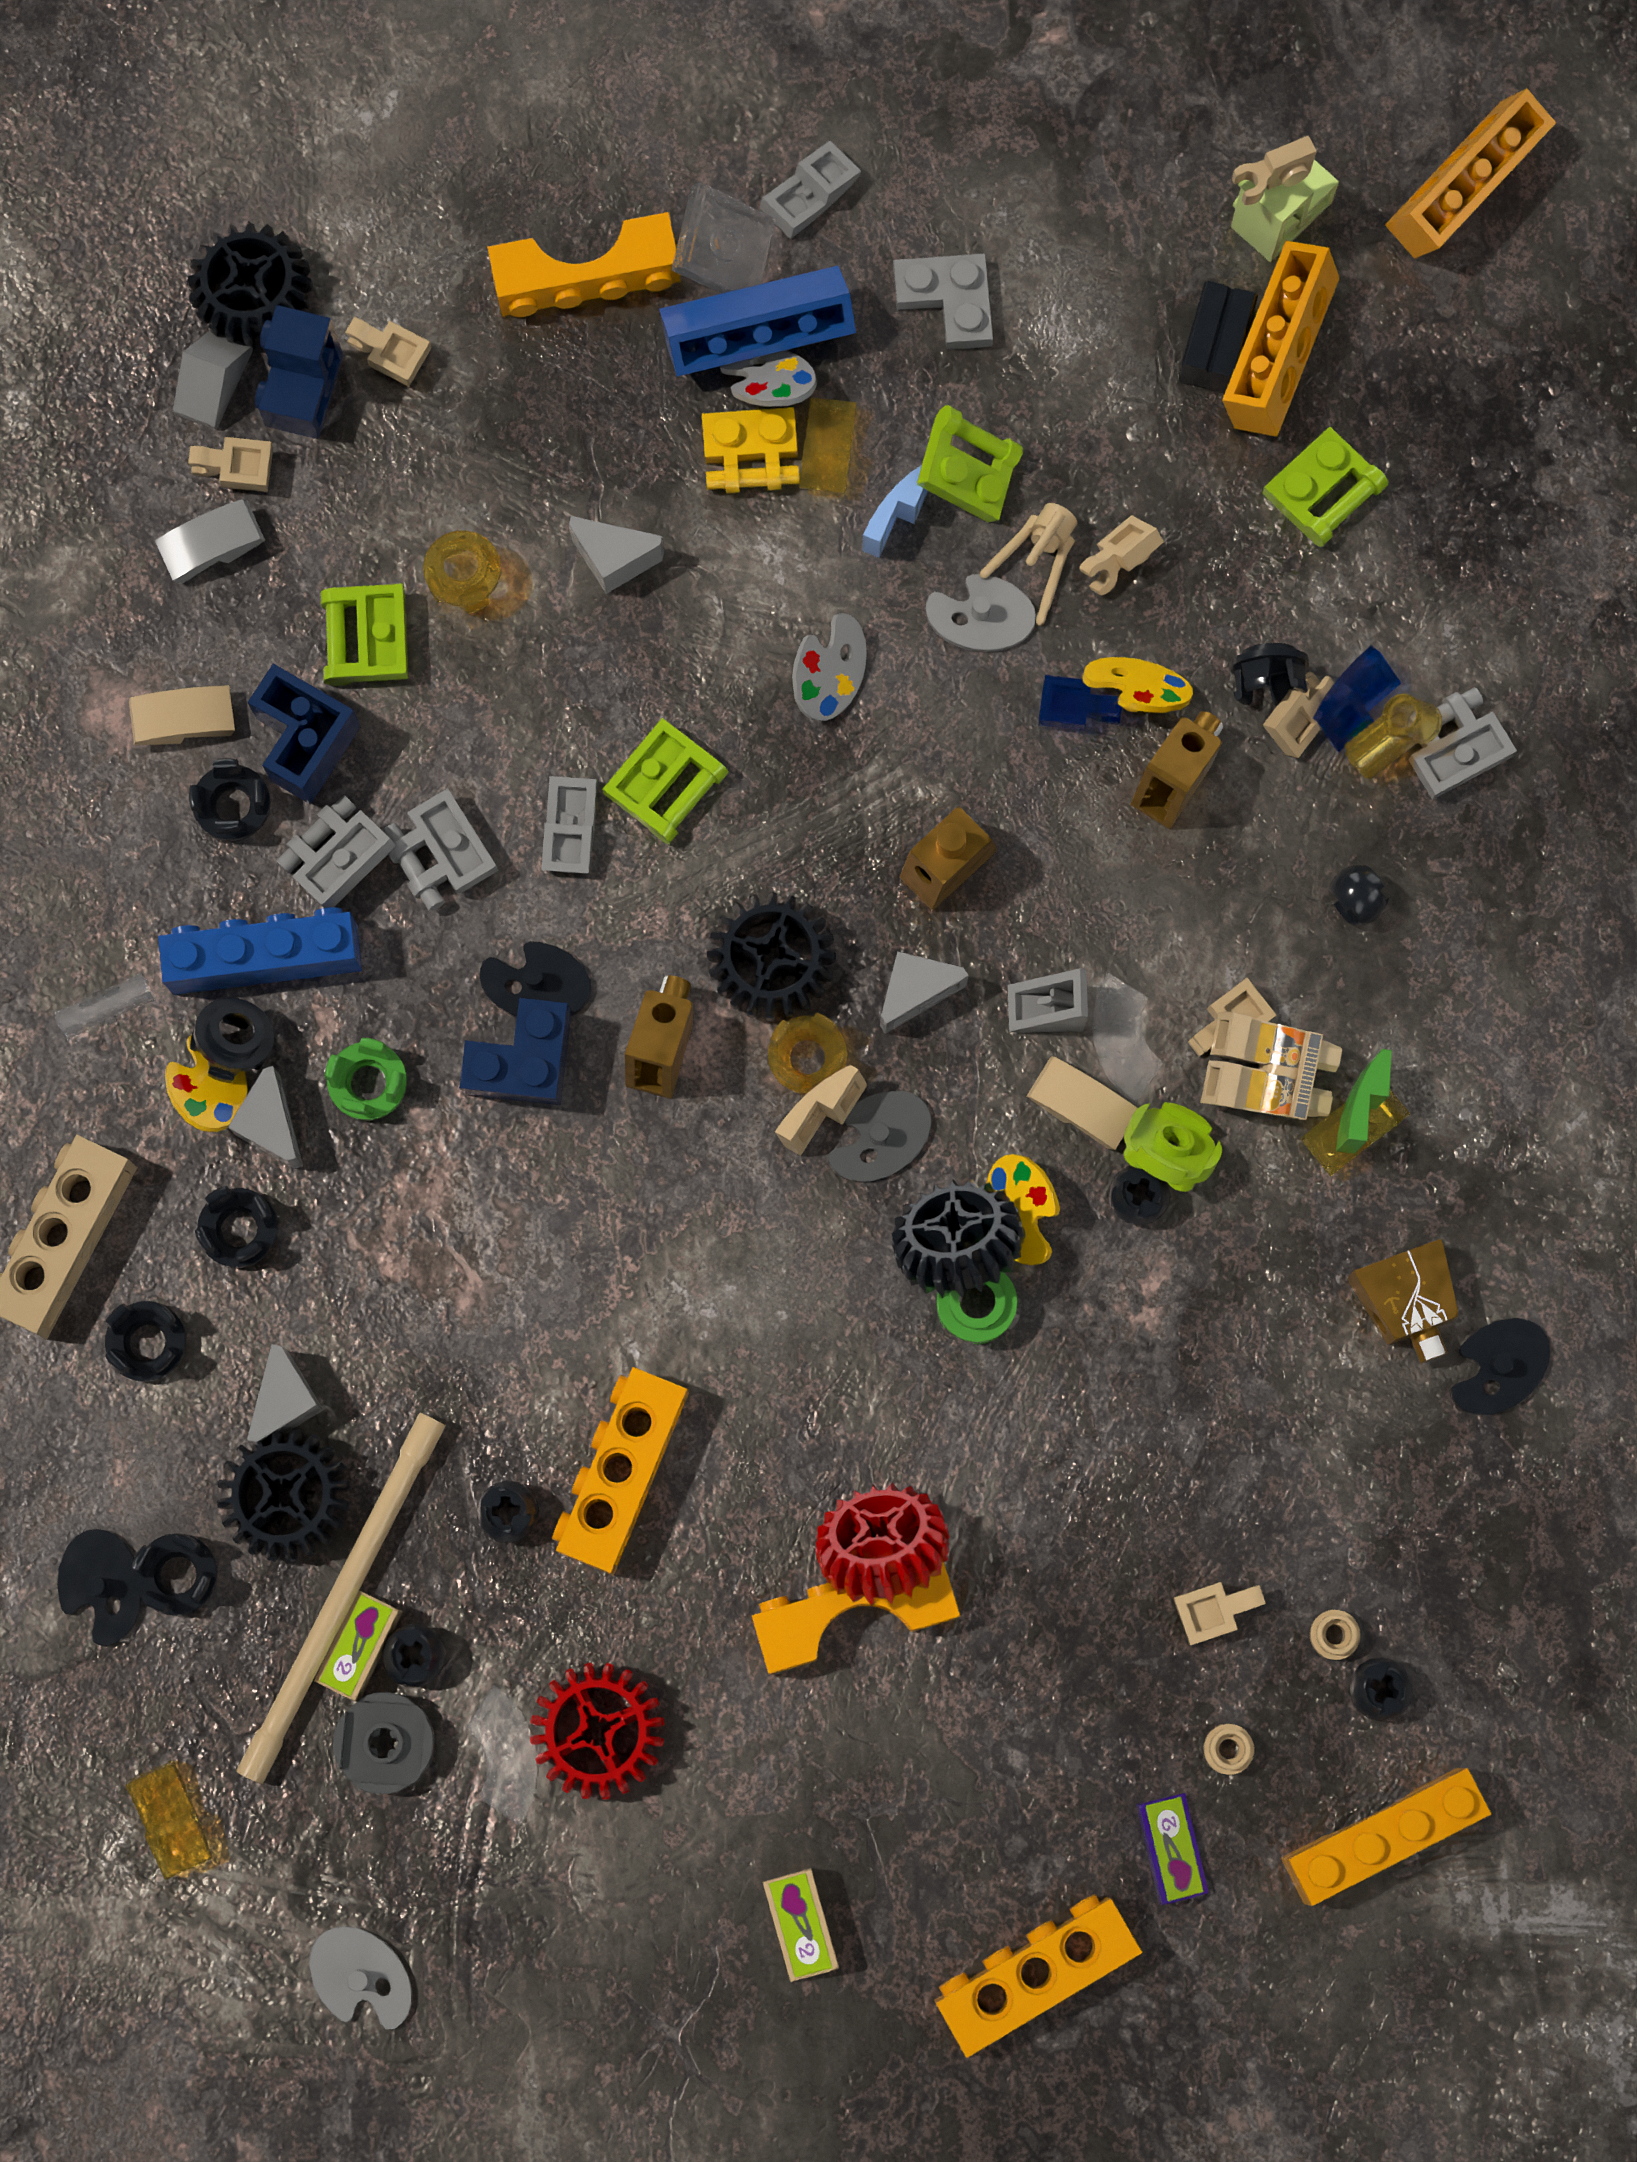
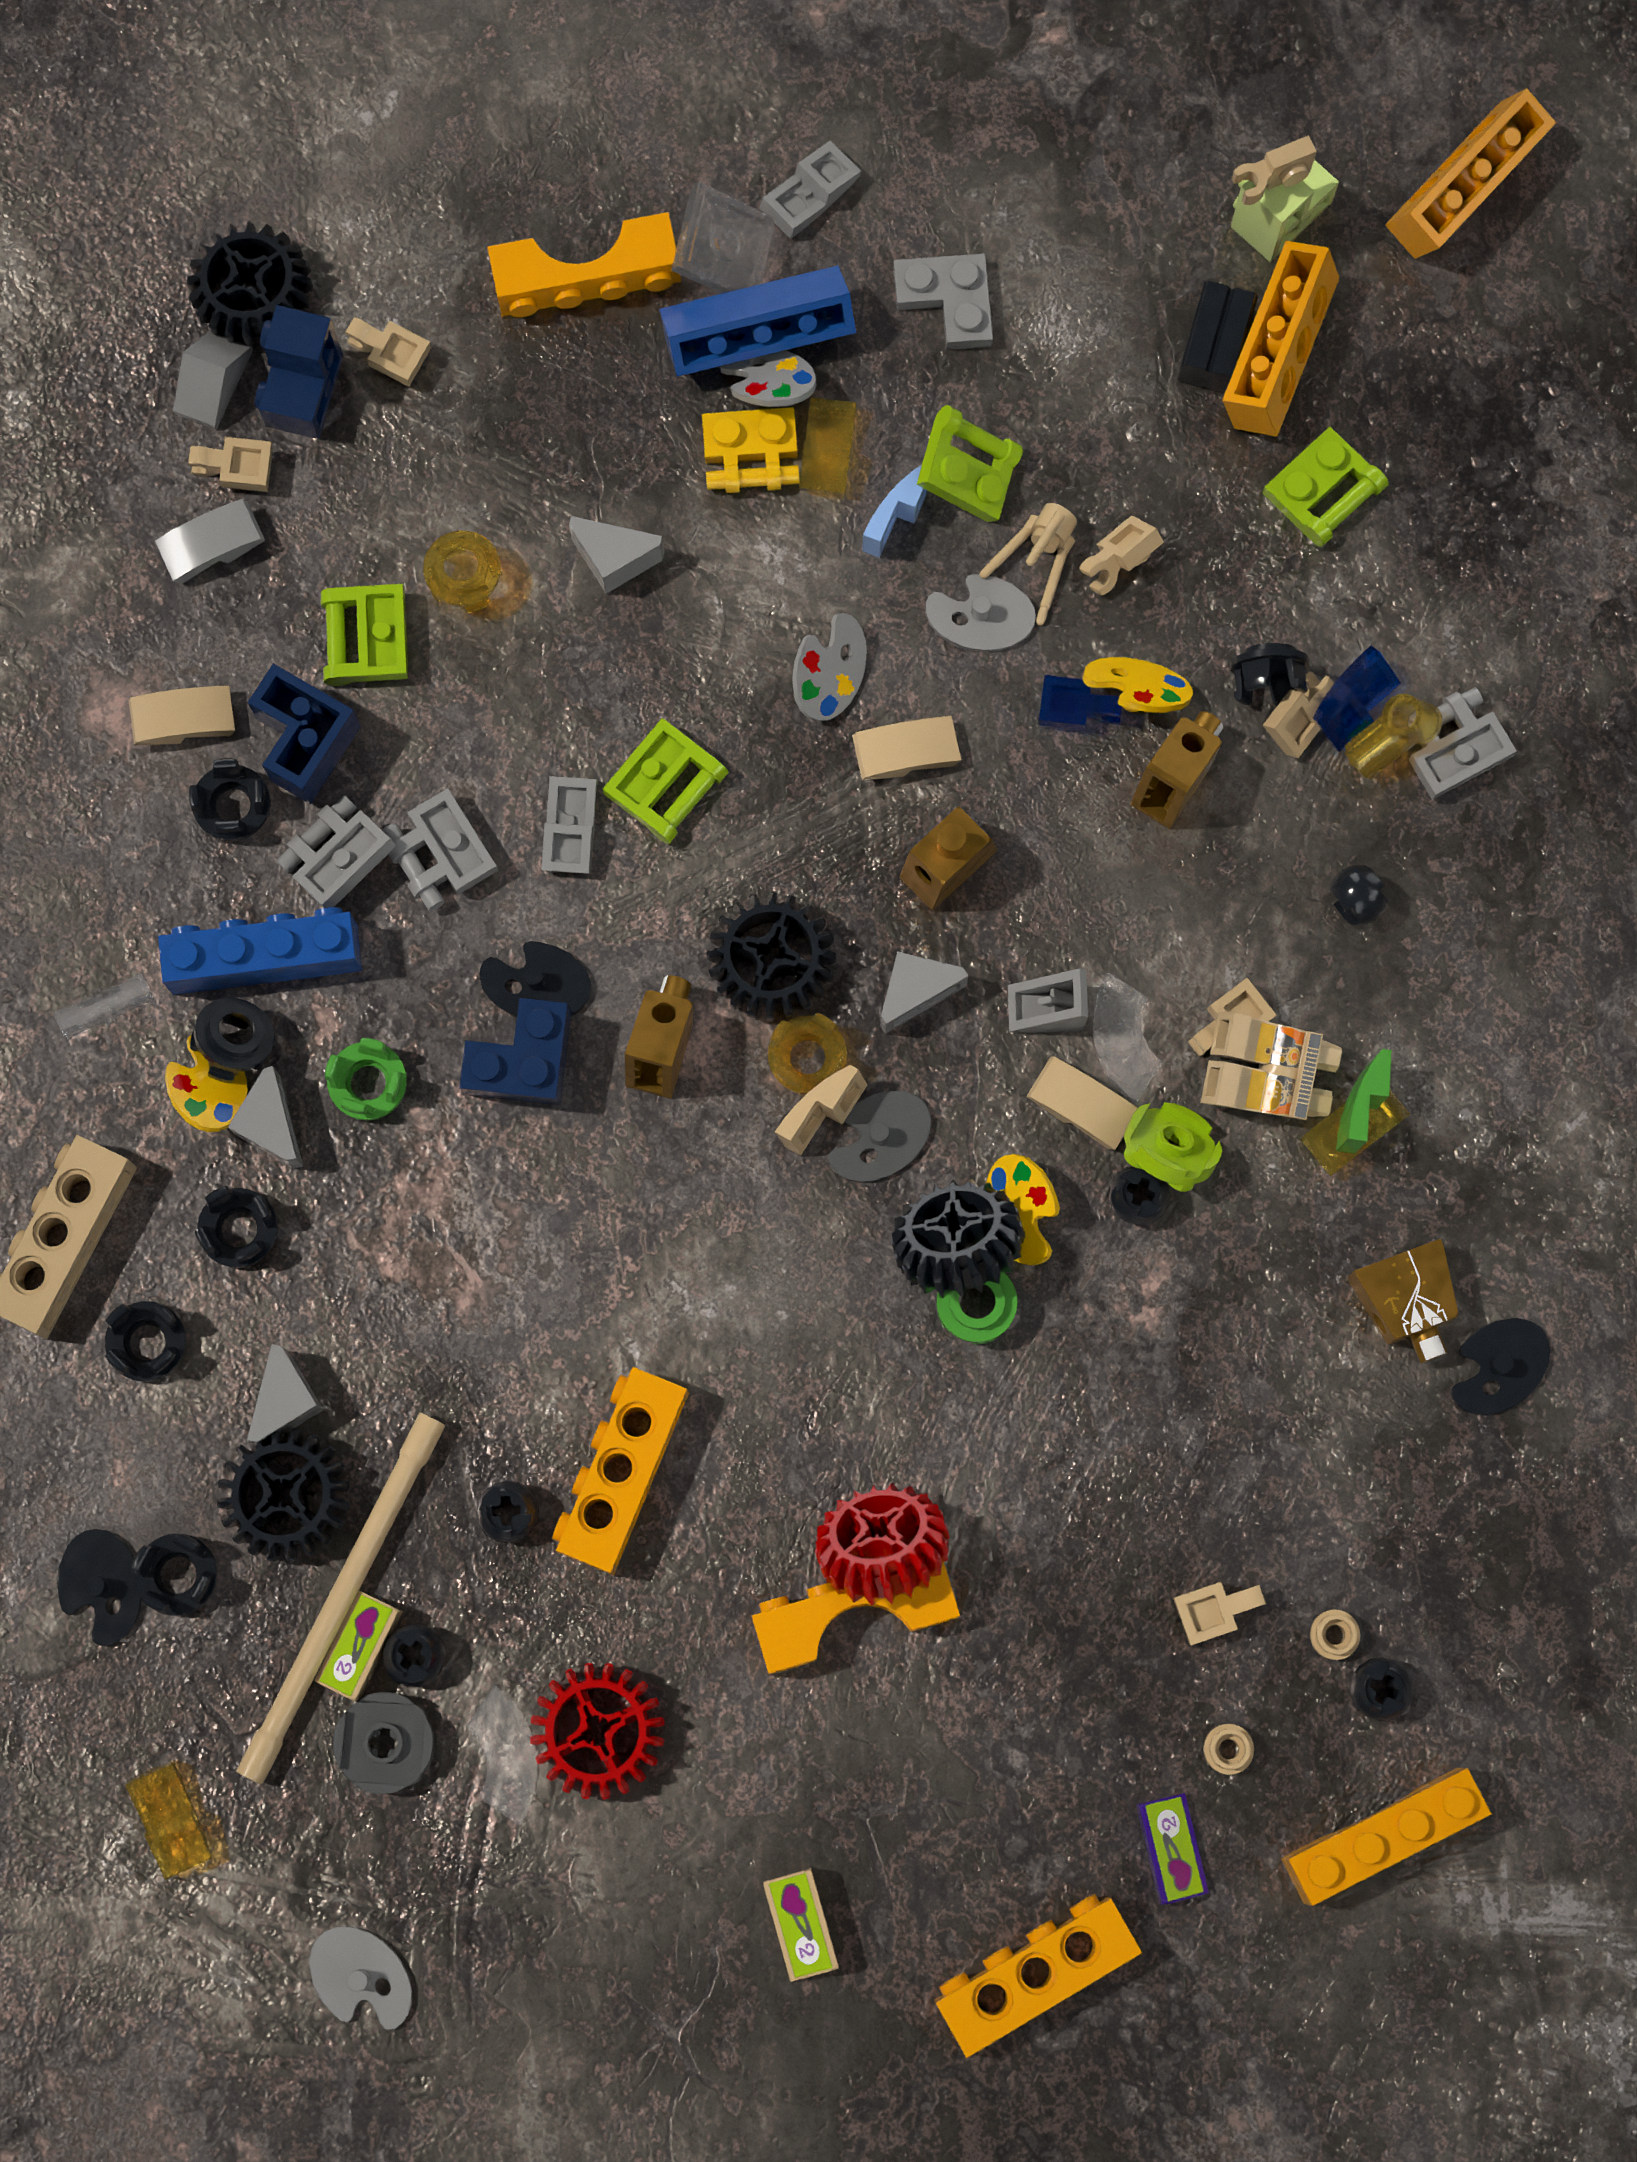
none -> tan slope [852,716,961,780]

